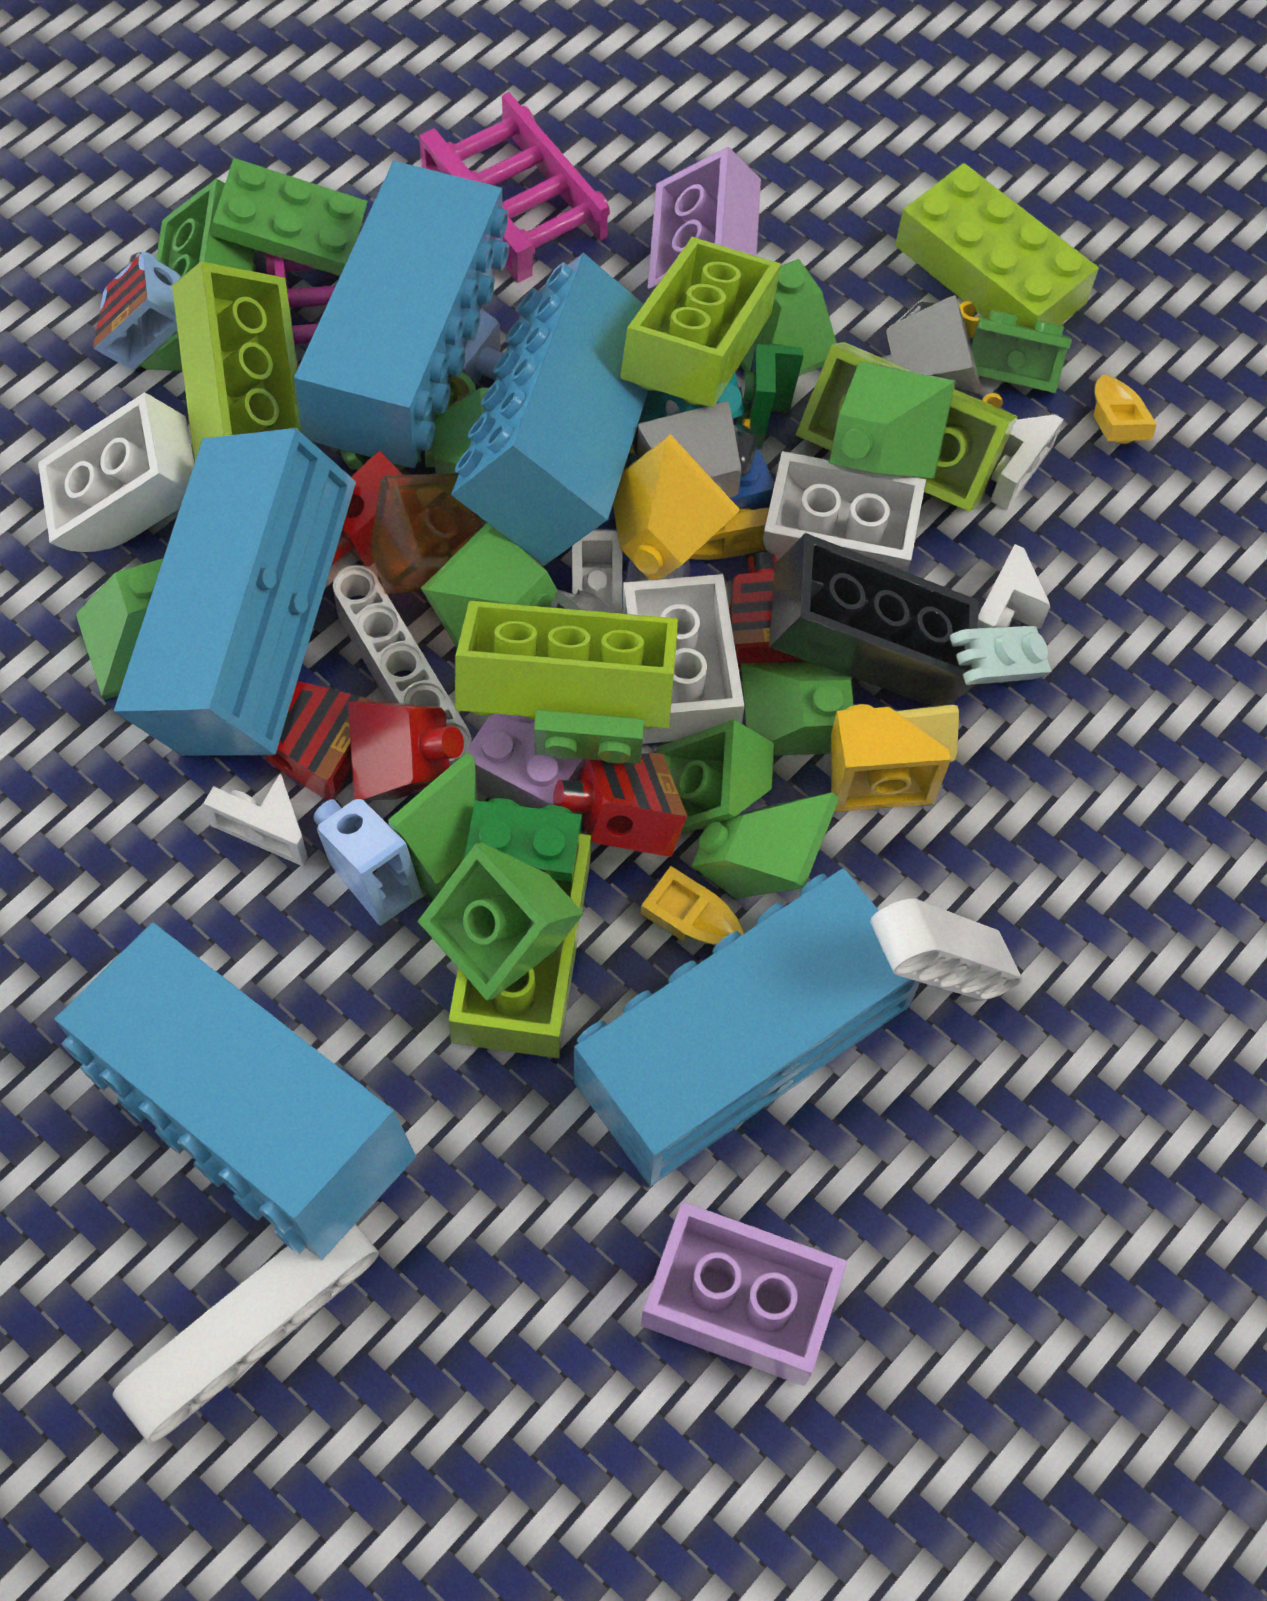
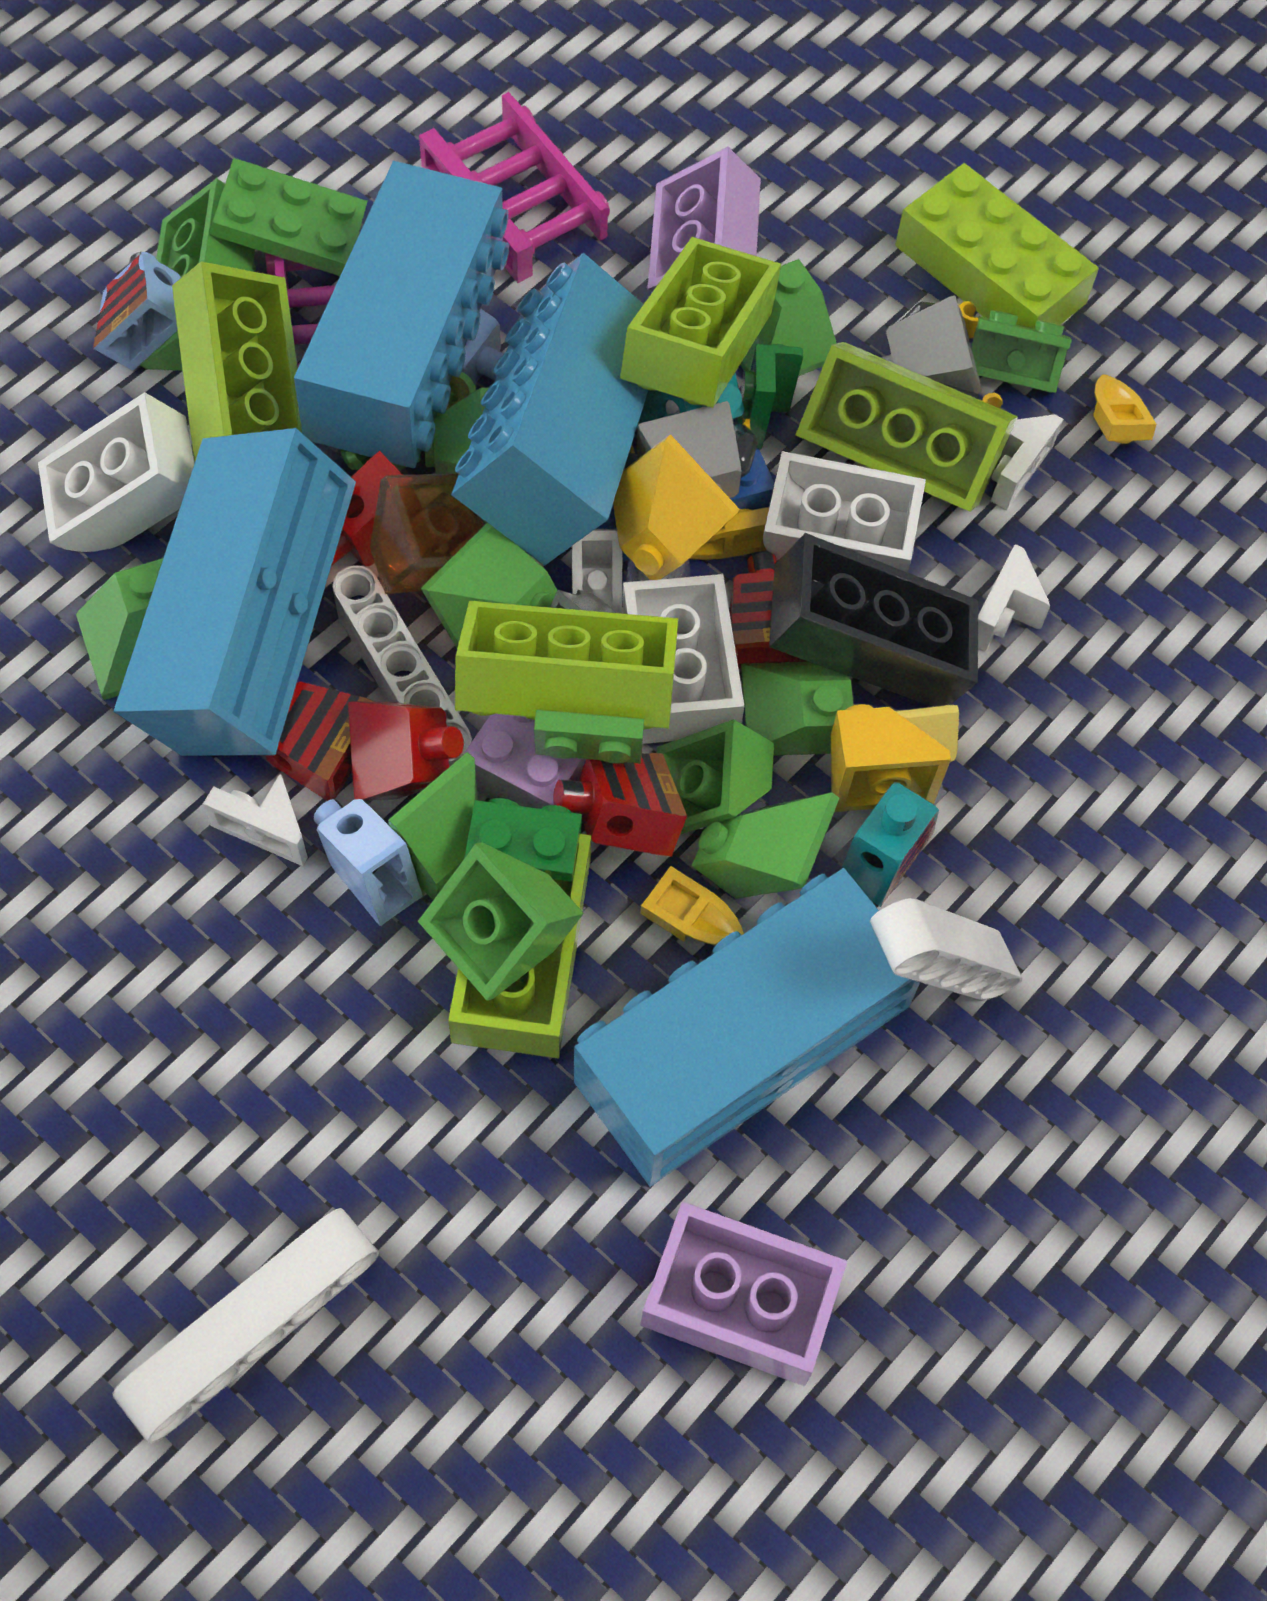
dark azure brick [54,922,416,1261] -> none
bright green slope [829,361,956,478] -> none
light aqua hinge [950,626,1052,685] -> none
none -> teal torso [841,782,939,907]

